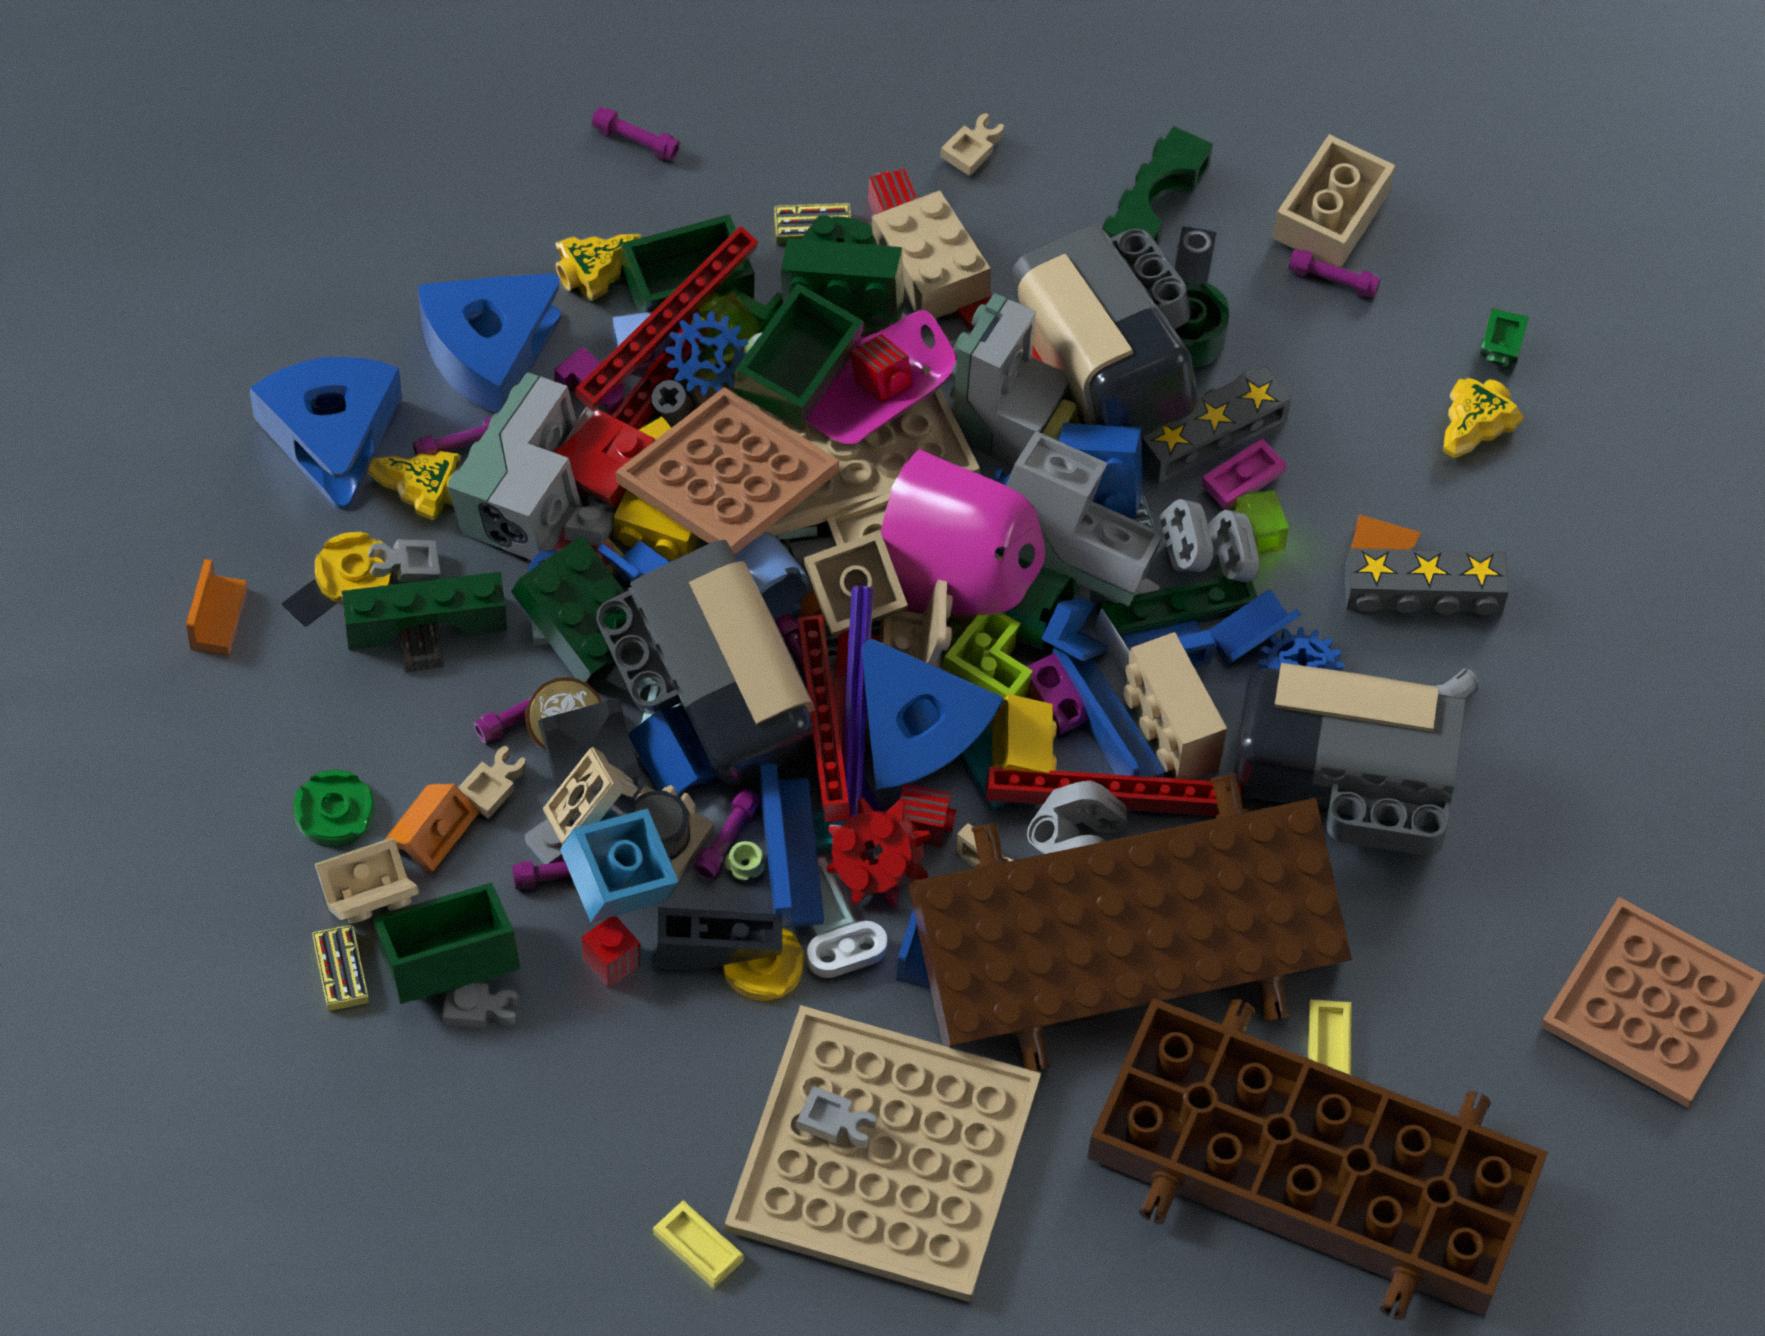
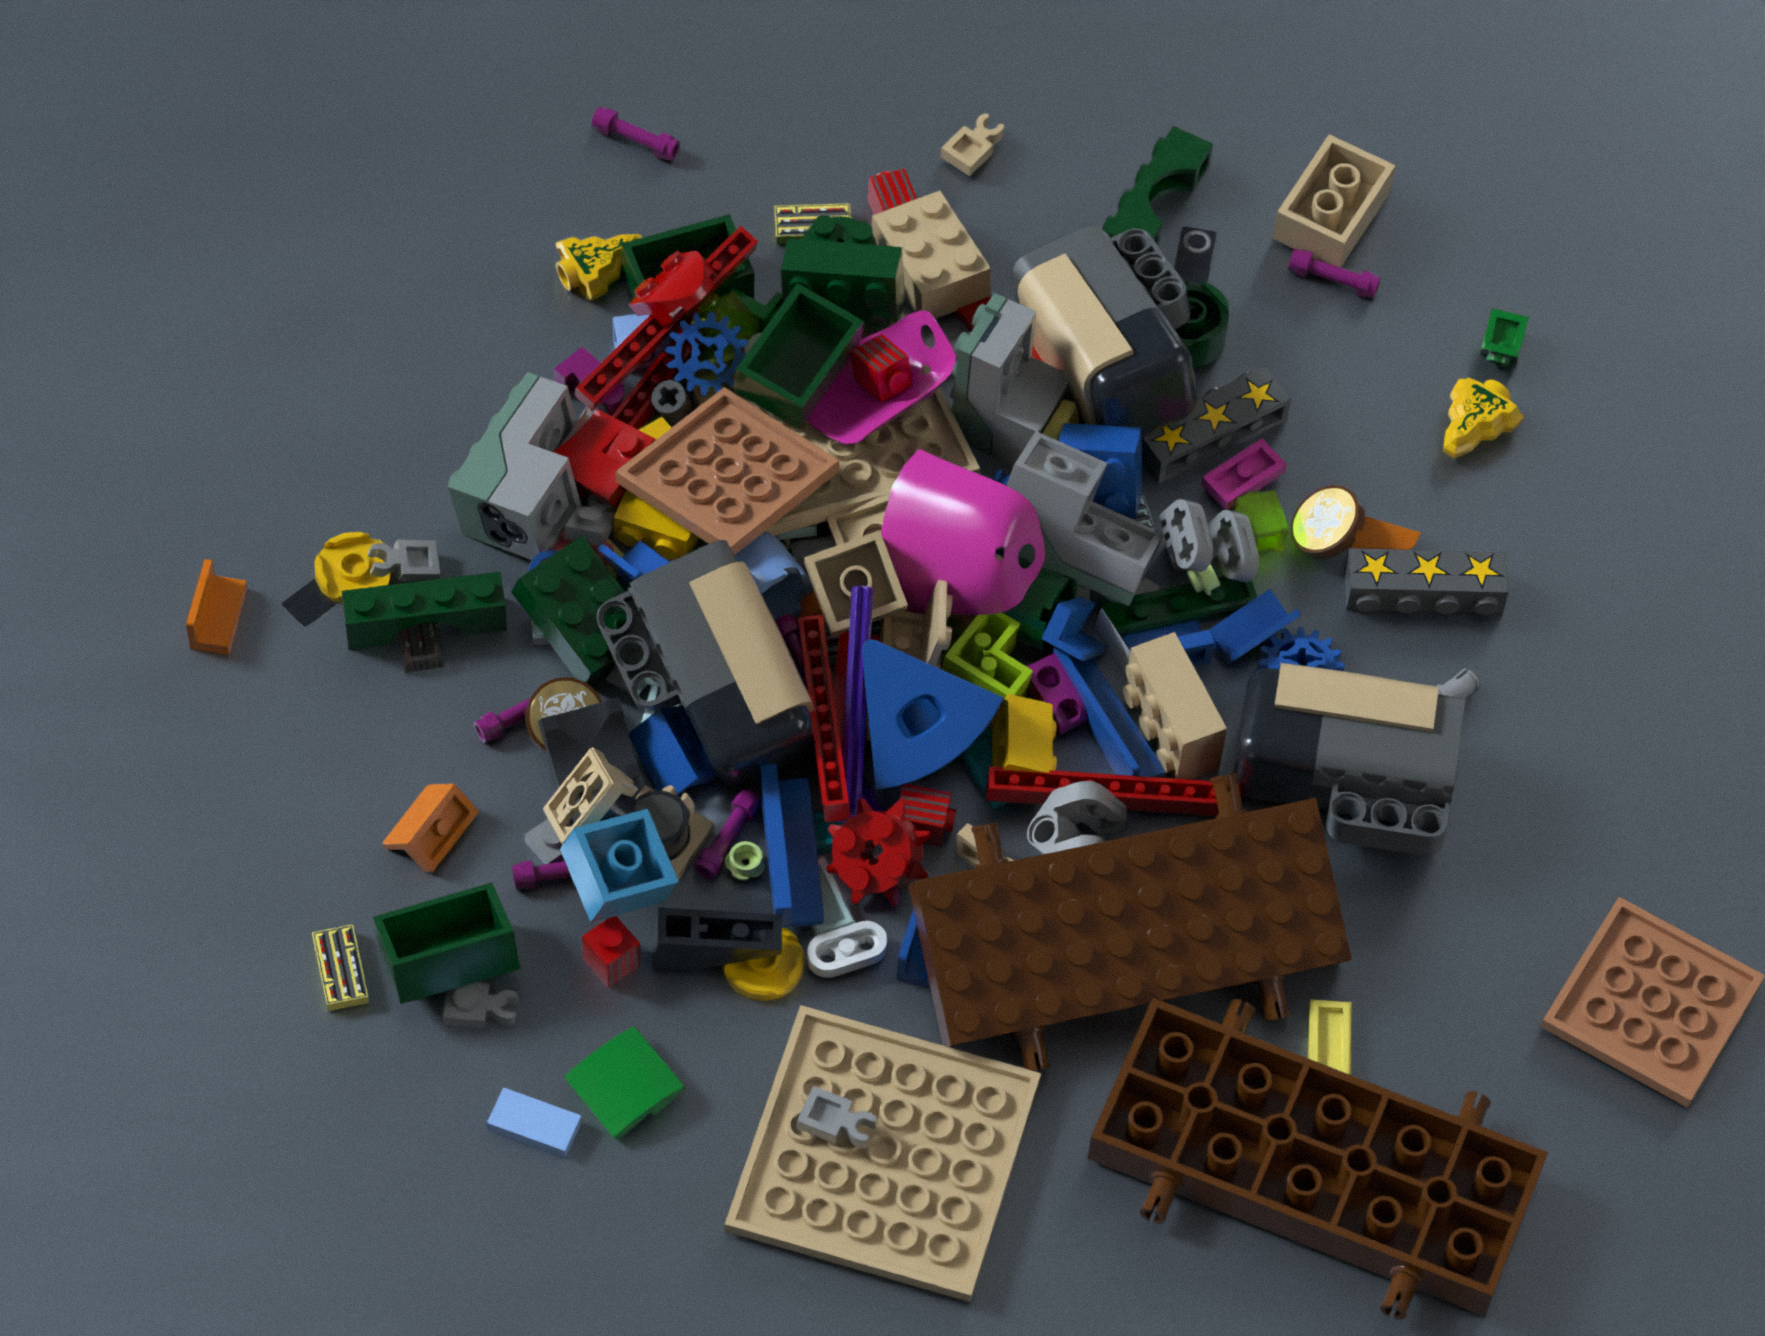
blue piece [249,357,402,509] -> none
green tile [293,769,375,847] -> none
tan bracket [314,838,419,923] -> none
yellow rock [368,451,461,521] -> none
magenta bar [412,417,492,456] -> none
blue piece [418,273,561,413] -> none
tan plate [458,746,526,819] -> none
light yellow tile [653,1200,744,1289] -> none
none -> light blue tile [487,1087,582,1158]
none -> green slope [563,1026,686,1141]
none -> red slope [628,251,718,326]
none -> yellowish green plate [1186,564,1220,596]
none -> tile [1290,485,1365,560]

